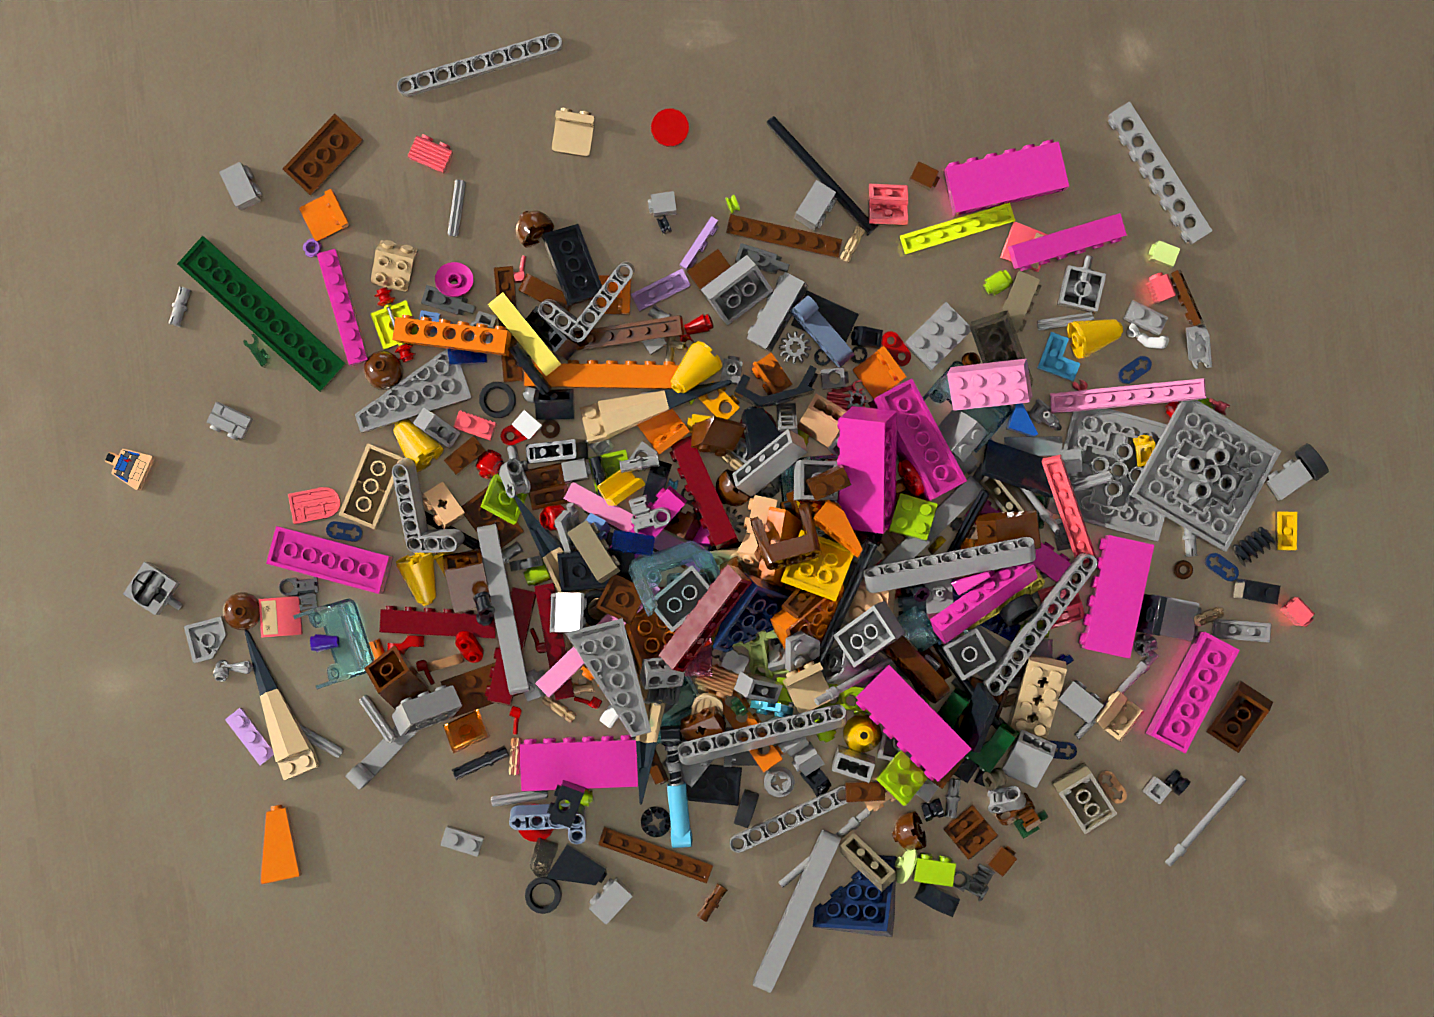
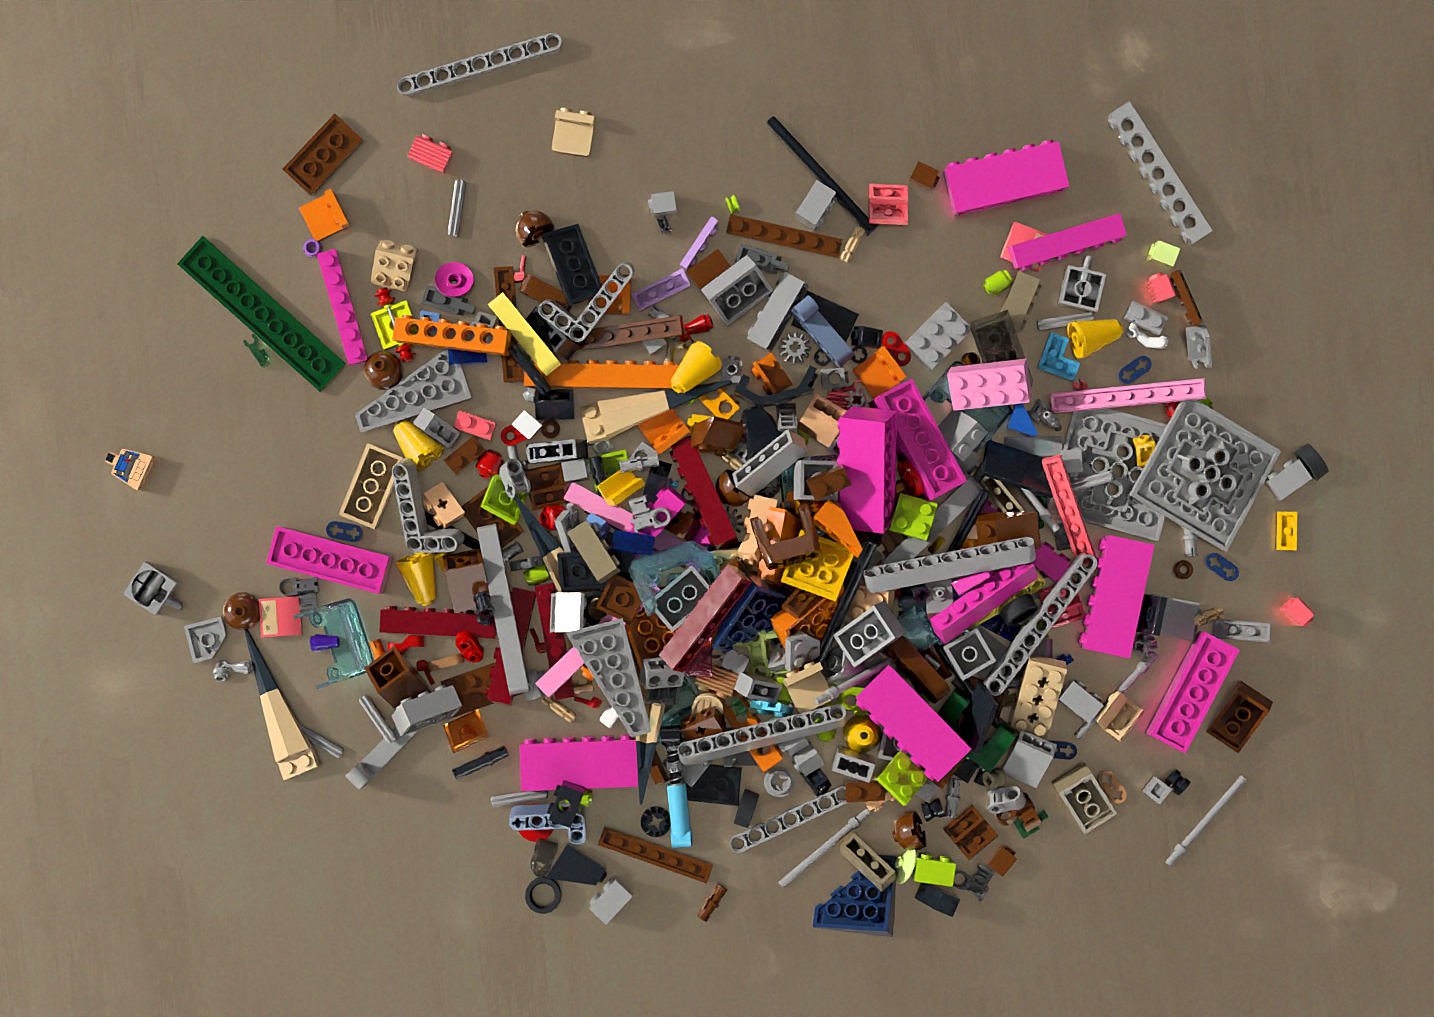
light grey pin [168,287,191,327] -> none
light grey brick [207,401,253,441] -> none
light grey brick [219,162,262,211] -> none
lavender plate [225,708,274,765] -> none
orange slope [261,804,302,884] -> none
coral window [288,487,340,524] -> none
light grey brick [441,825,484,857] -> none
black tyre [479,382,516,418] -> none
red hand [509,706,522,734] -> none
axle [509,737,522,775] -> none
red tile [651,108,689,147] -> none
light grey beam [753,830,841,993] -> none
neon yellow plate [899,203,1016,255] -> none
light grey pin [950,517,976,539] -> none
coral hand [1209,398,1230,415] -> none
black piece [1233,527,1277,567] -> none
black brick [1233,578,1281,605] -> none

